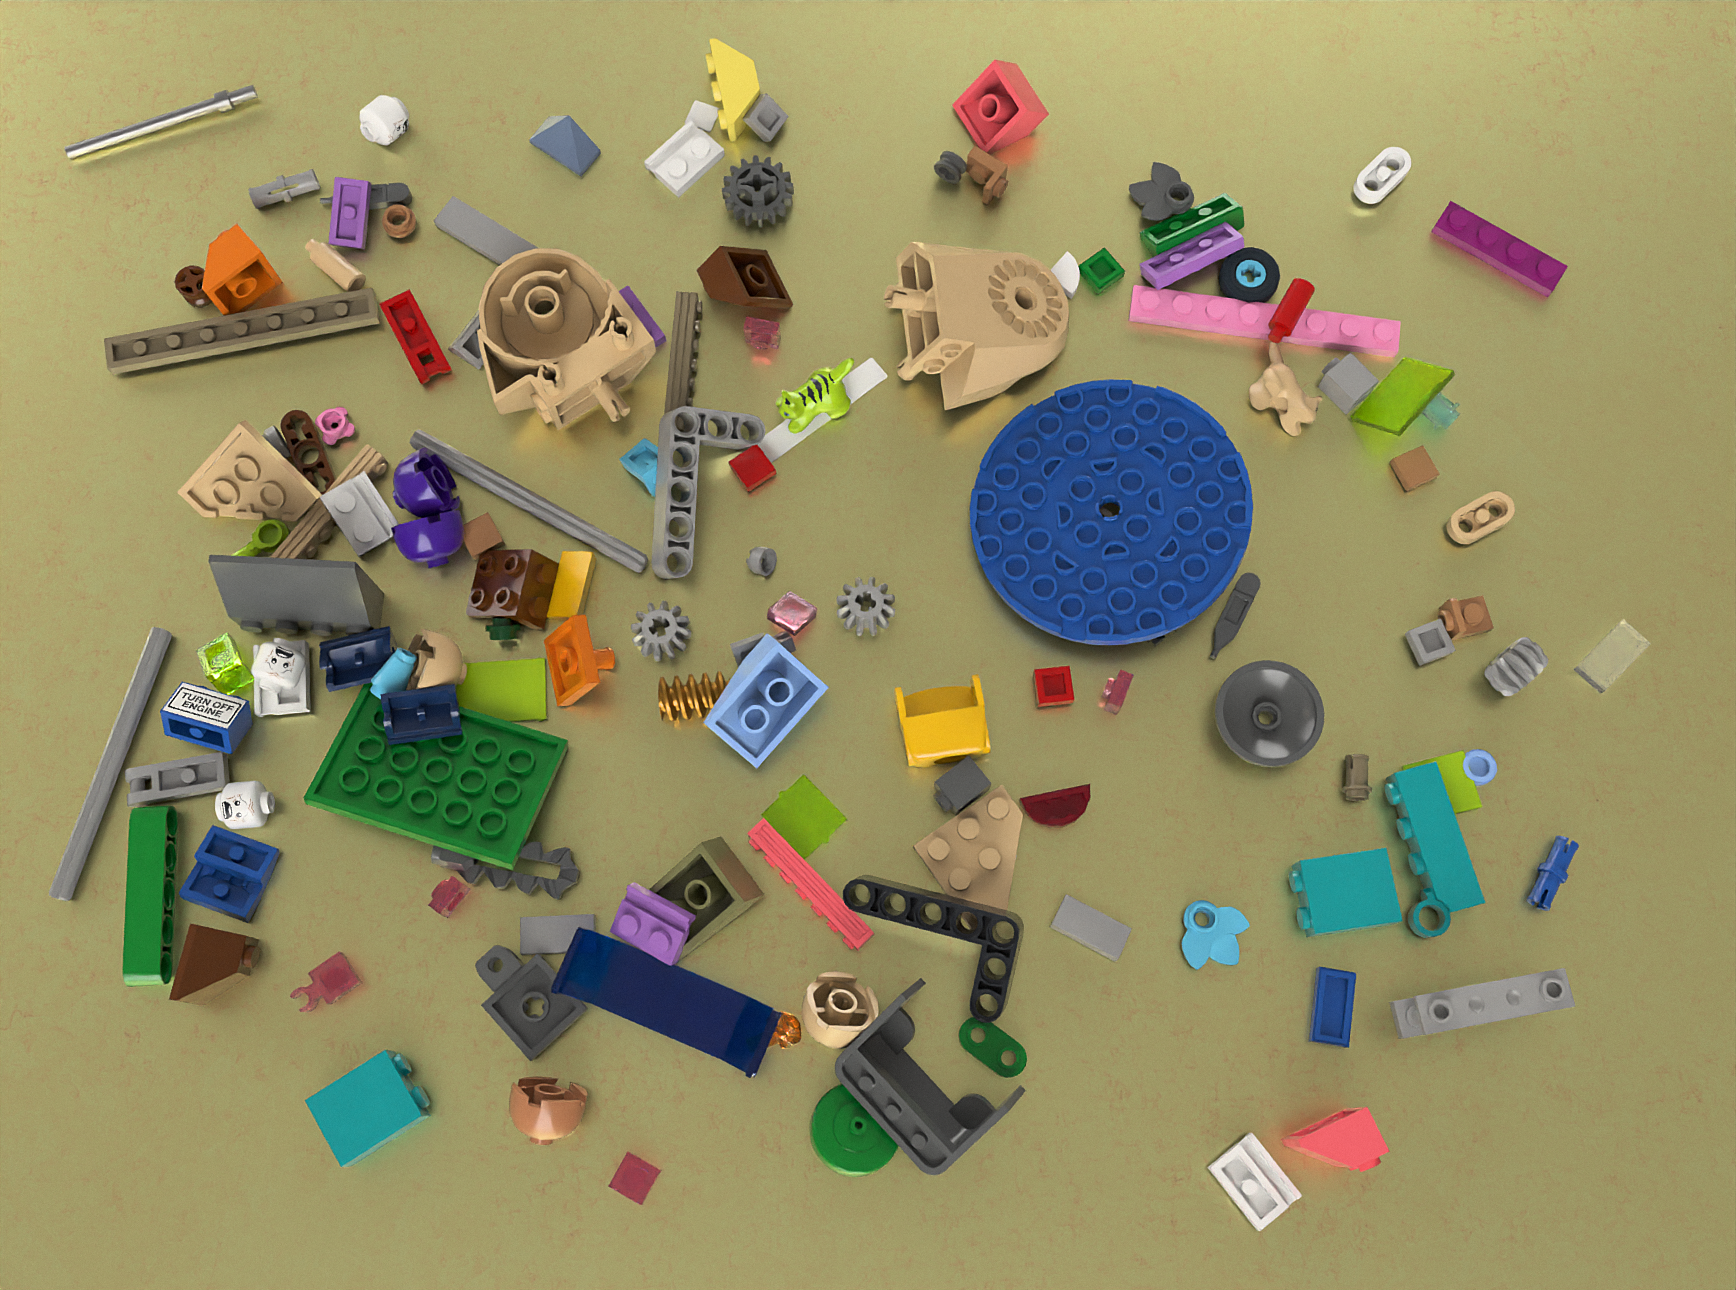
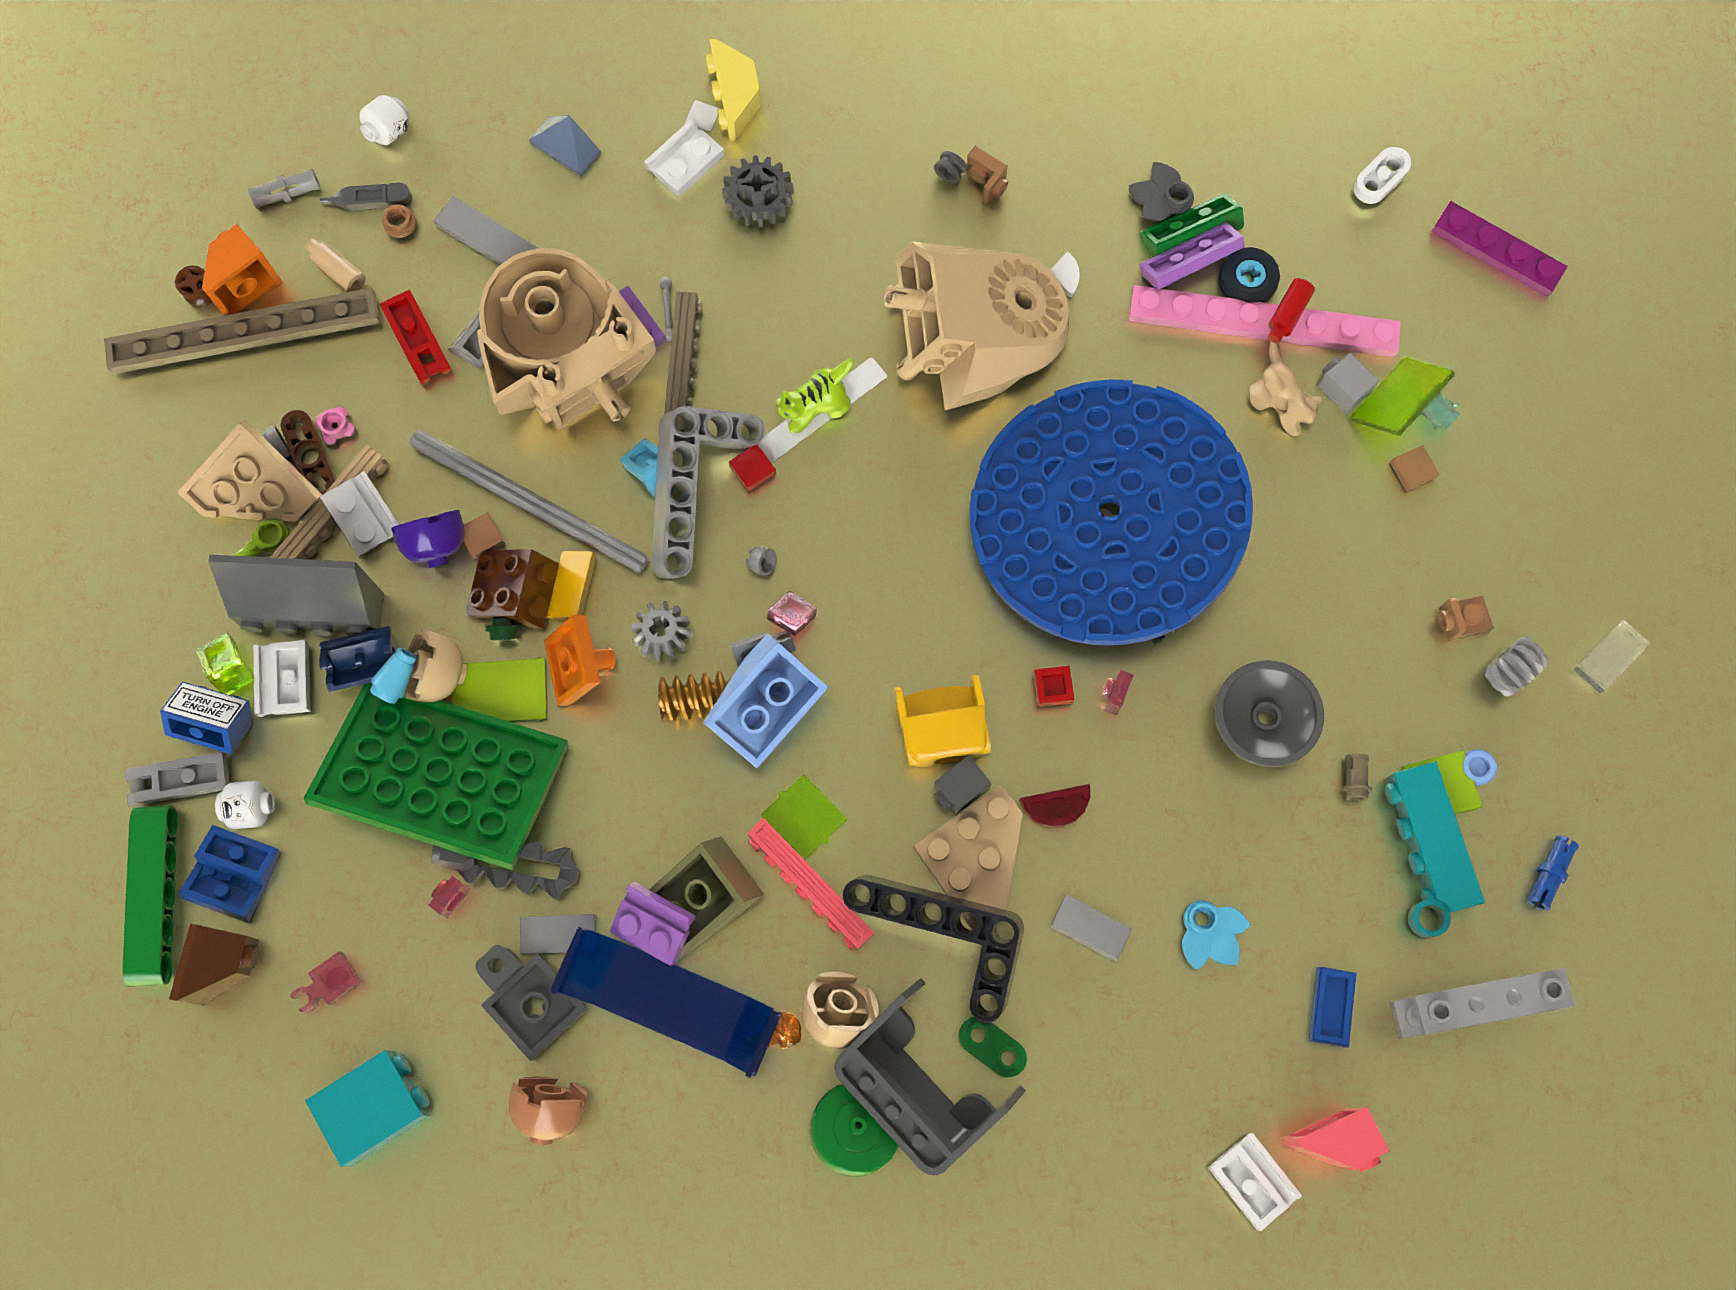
light grey axle [49,627,172,901] -> none
flat silver bar [65,85,258,159] -> none
white head [251,638,306,694] -> none
medium lavender plate [328,177,372,250] -> none
dark blue hinge [380,684,462,745] -> none
dark purple cylinder [392,447,460,518] -> none
clear pink plate [608,1151,662,1205] -> none
reddish brown slope [696,246,794,309] -> none
light grey plate [743,93,789,142] -> none
clear pink plate [743,316,781,350] -> none
light grey gear [837,576,895,636] -> none
coral slope [952,60,1049,154] -> none
green tile [1078,247,1125,295] -> none
dark grey piece [1210,573,1261,659] -> none
teal brick [1289,848,1403,938] -> none
light grey plate [1405,619,1456,666] -> none
tan plate [1447,491,1515,544] -> none
none -> light grey hinge [659,277,673,342]

